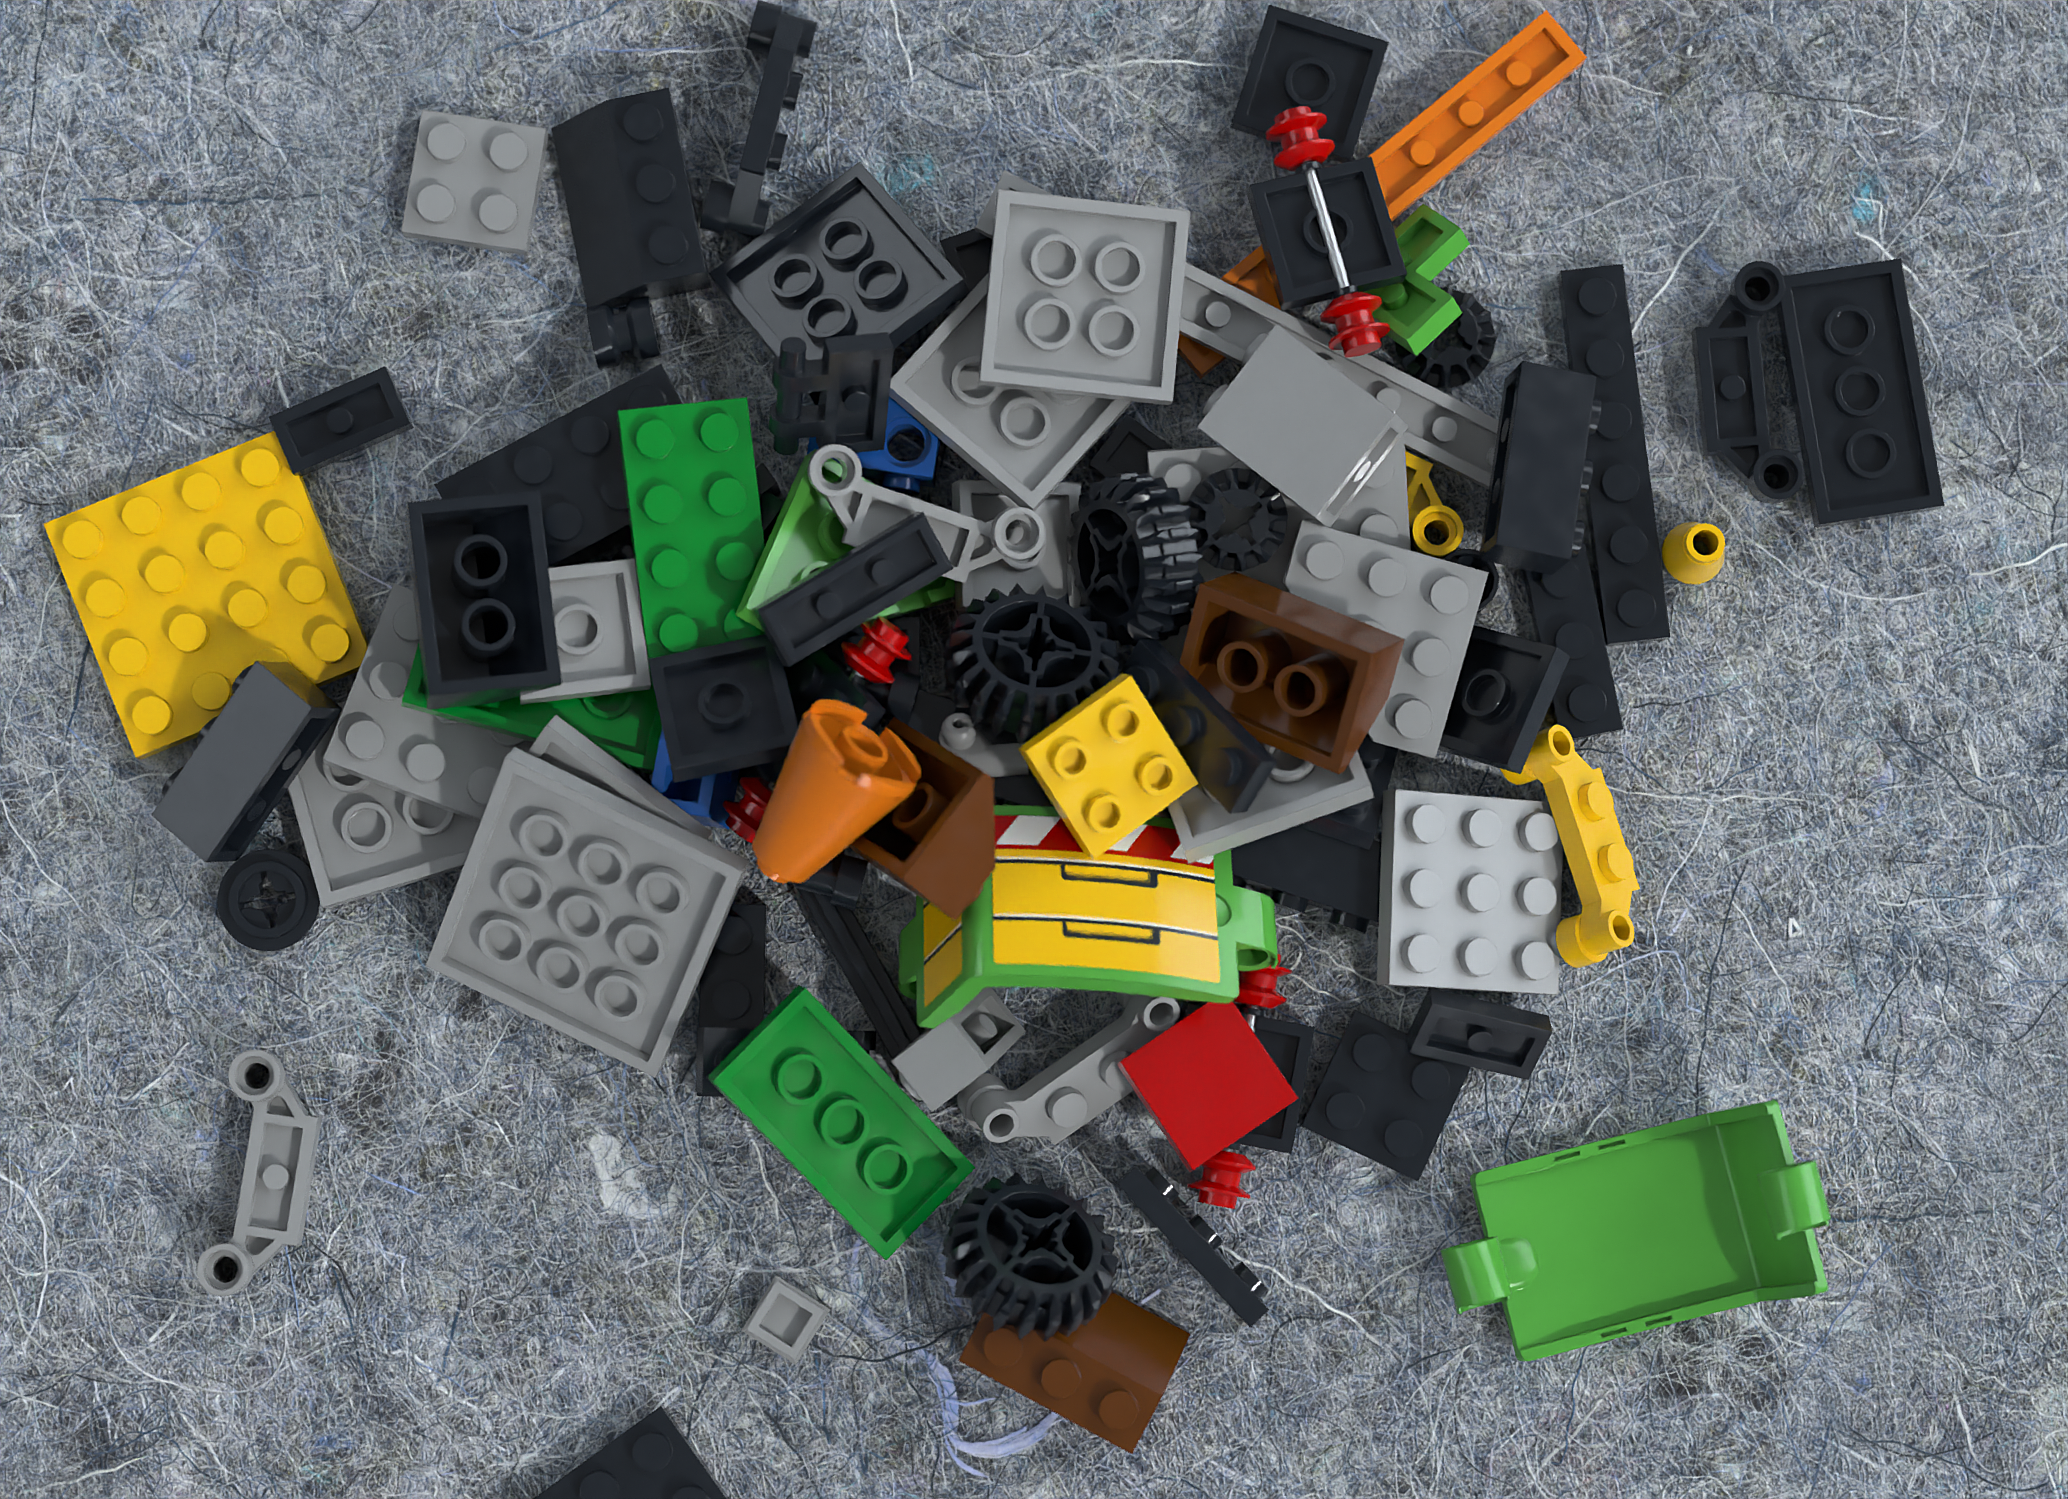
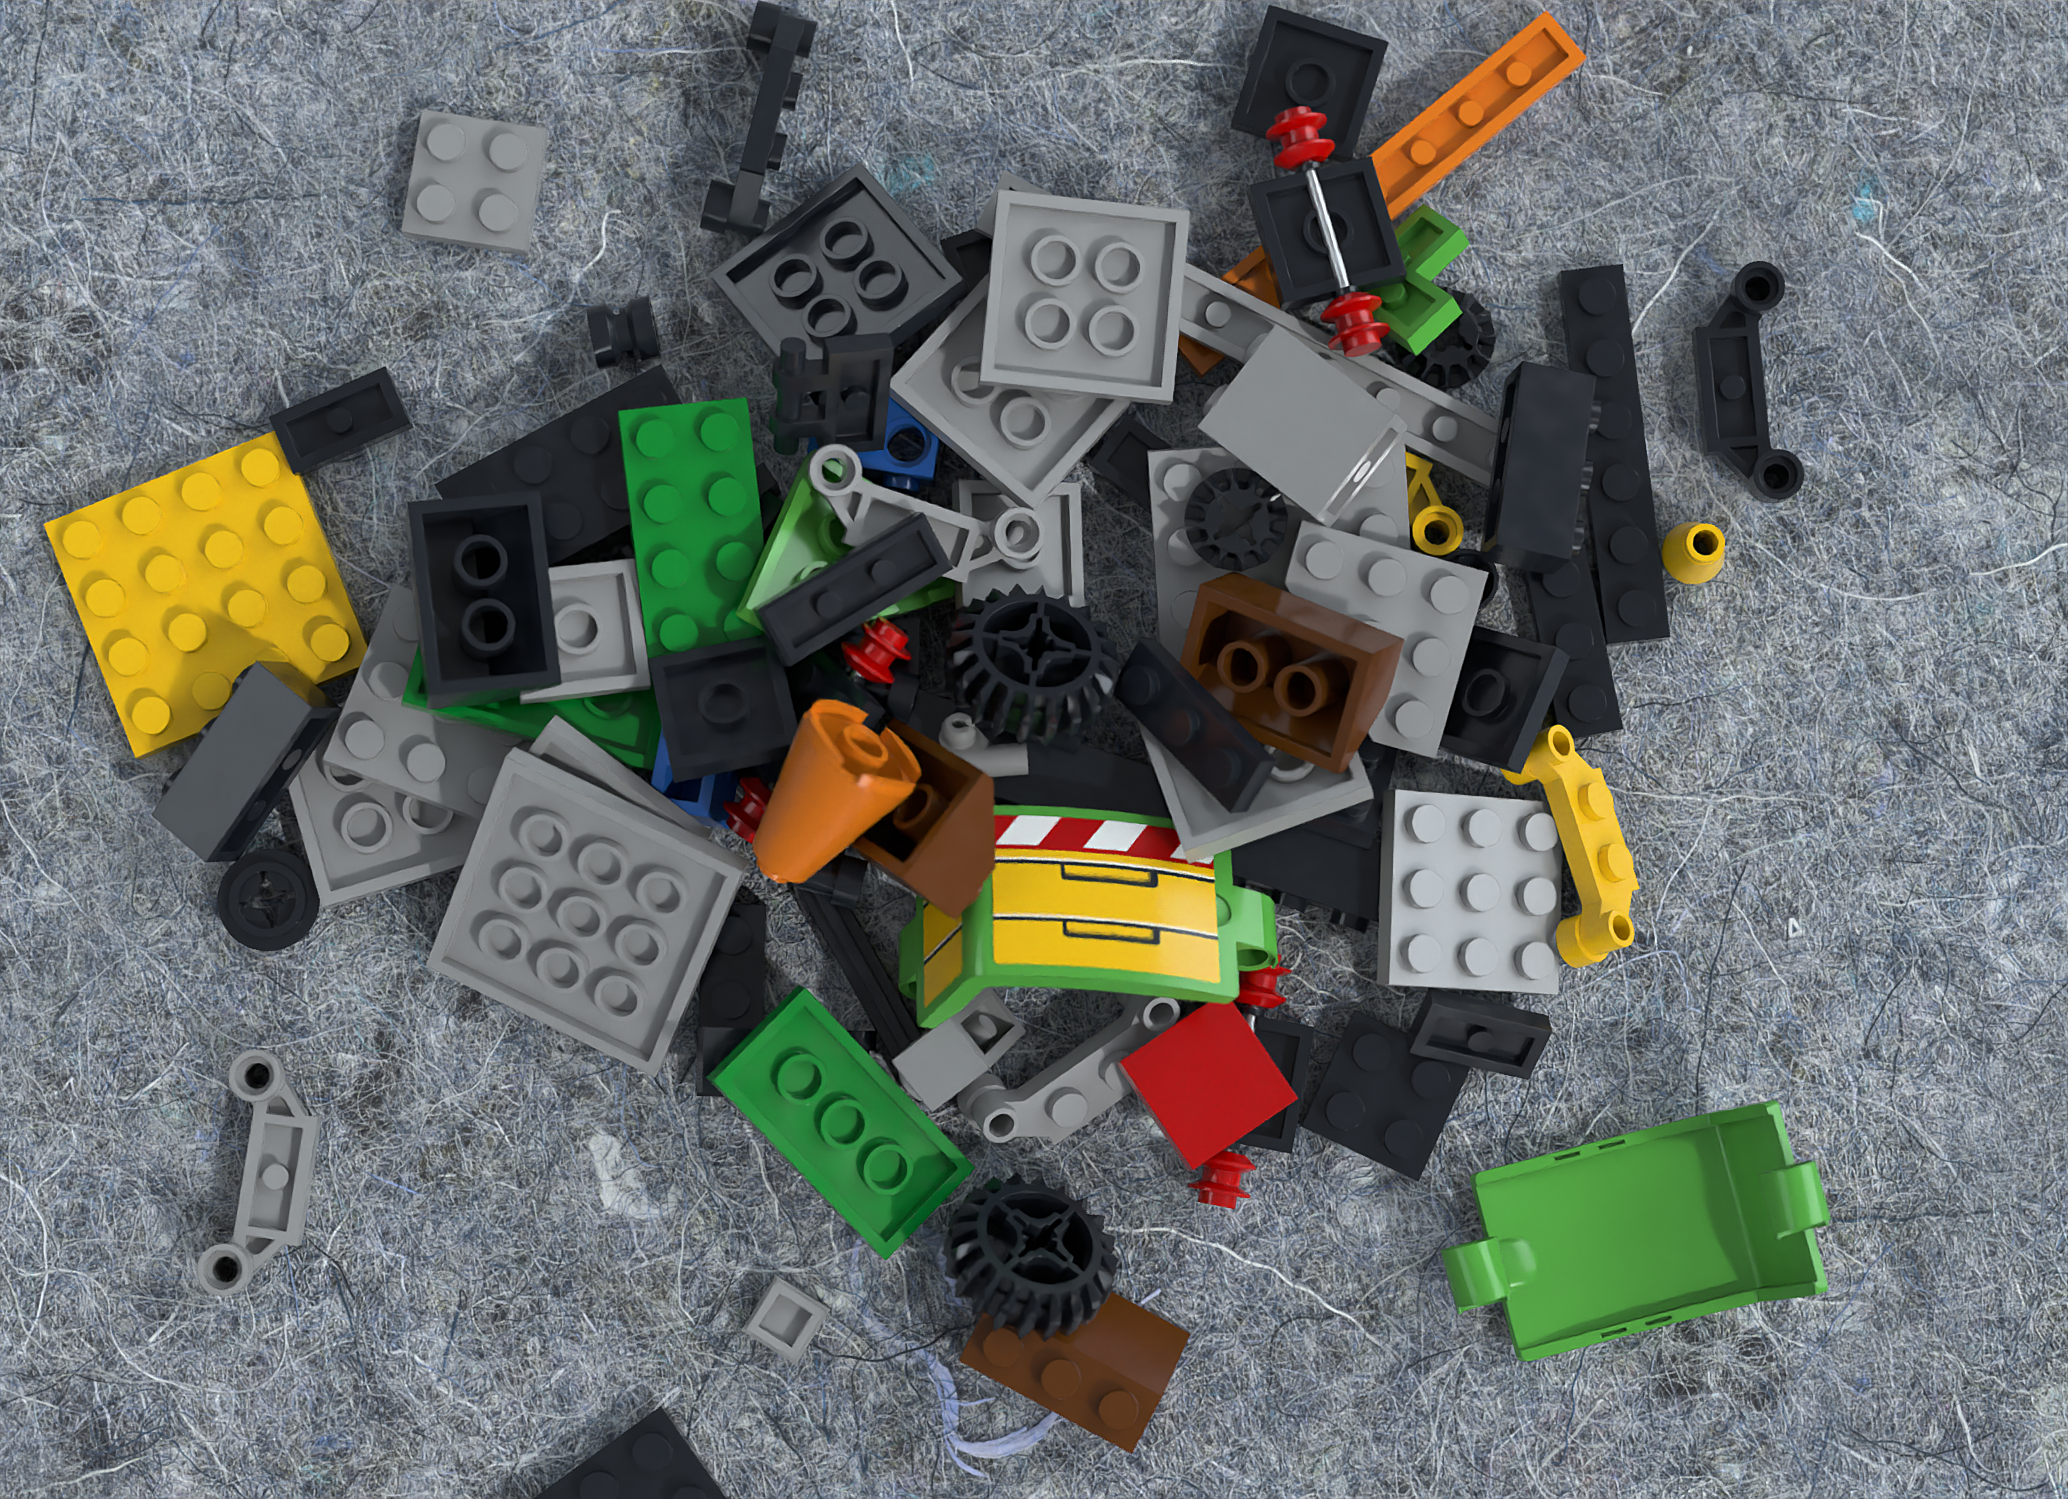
black slope [551,88,712,308] -> none
yellow plate [1018,674,1198,859] -> none
black gear [1067,472,1204,646] -> none
black plate [1115,1165,1269,1328] -> none
black plate [1776,258,1945,528] -> none

